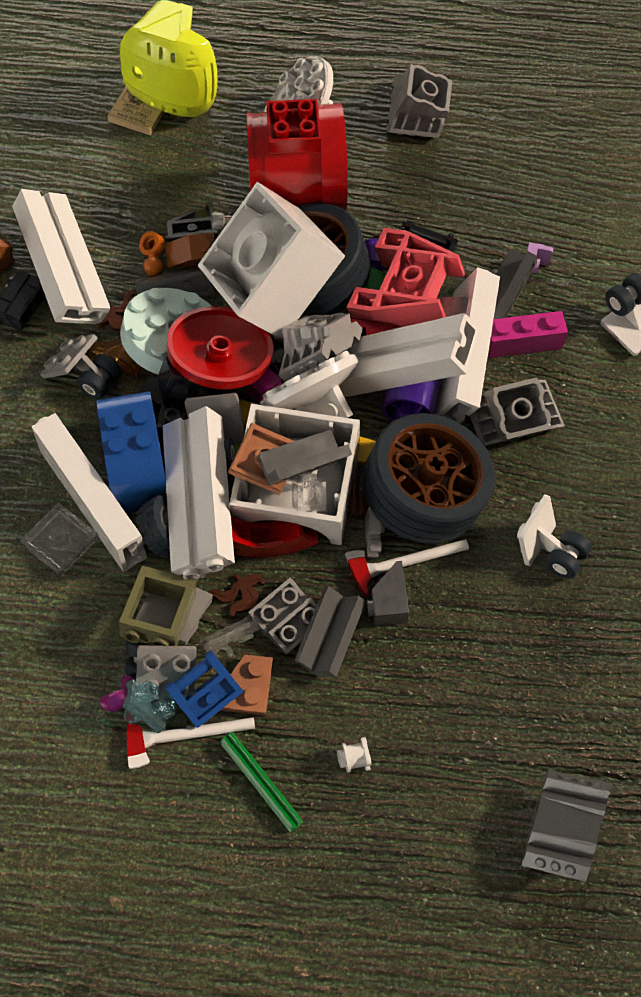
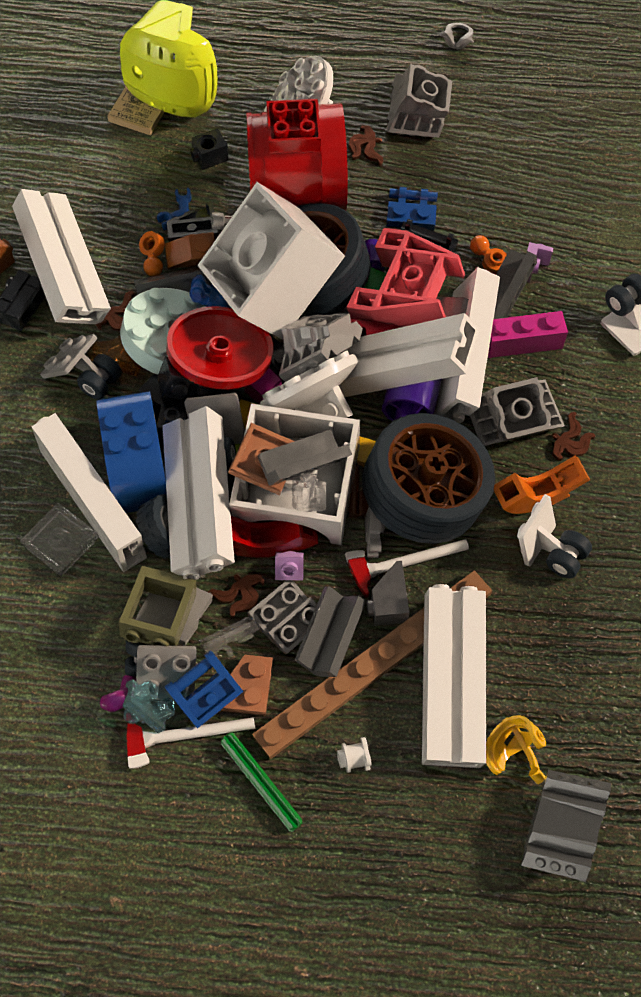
none -> blue arm [157,188,191,230]
none -> blue plate [189,275,231,308]
none -> black brick [190,128,229,170]
none -> medium nougat plate [252,570,492,760]
none -> lavender bracket [275,551,304,580]
none -> copper piece [349,125,383,166]
none -> blue plate [386,187,438,231]
none -> white brick [422,584,486,768]
none -> light grey piece [440,23,474,50]
none -> orange plate [470,235,507,275]
none -> yellow helmet [486,715,546,784]
none -> orange arch [494,455,590,514]
none -> copper piece [552,412,595,461]

